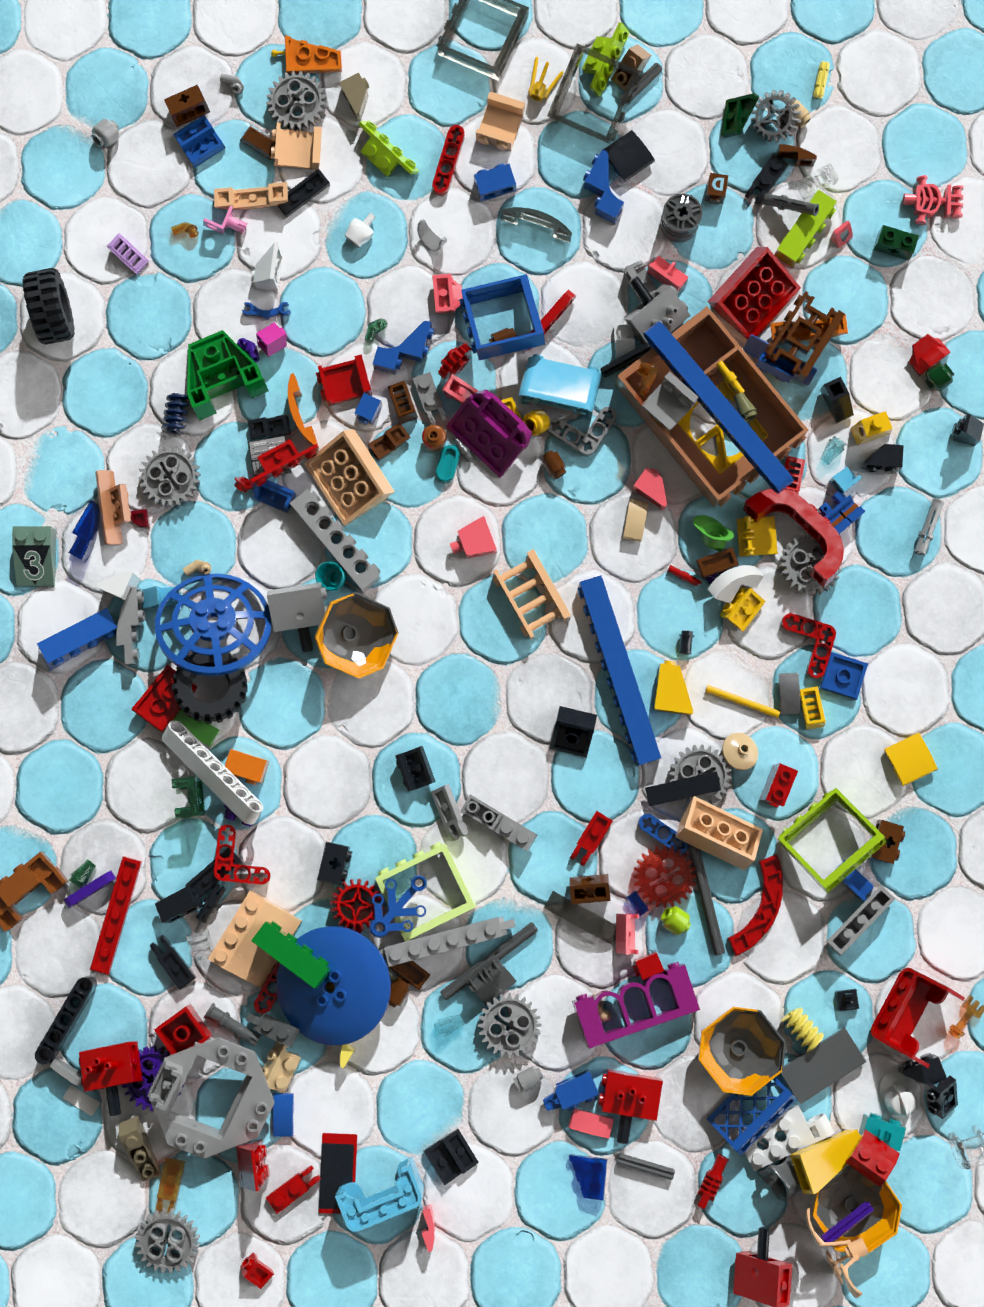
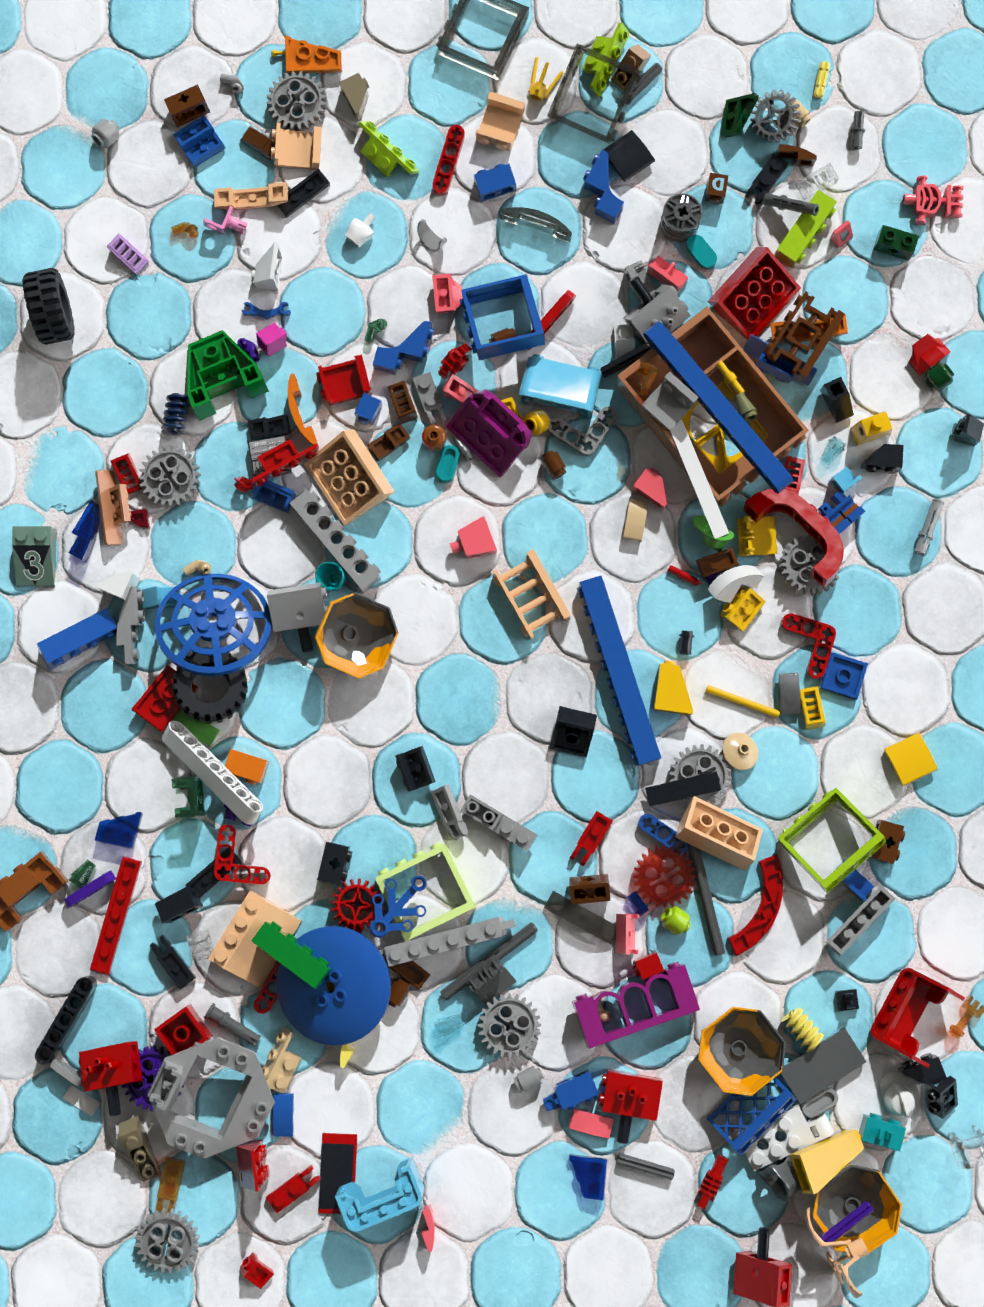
black pin [196,883,227,923] -> none
dark grey hinge [246,1013,299,1048] -> none
black slope [423,1128,479,1185] -> none
red panel [759,763,798,808] -> none
red slope [845,1129,900,1187] -> none
none -> clear blue wing [95,812,143,849]
none -> red slope [110,453,143,495]
none -> white sticker [670,419,729,539]
none -> teal tile [686,235,717,269]
none -> light grey tile [801,1087,838,1118]
none -> dark grey axle [850,111,865,150]

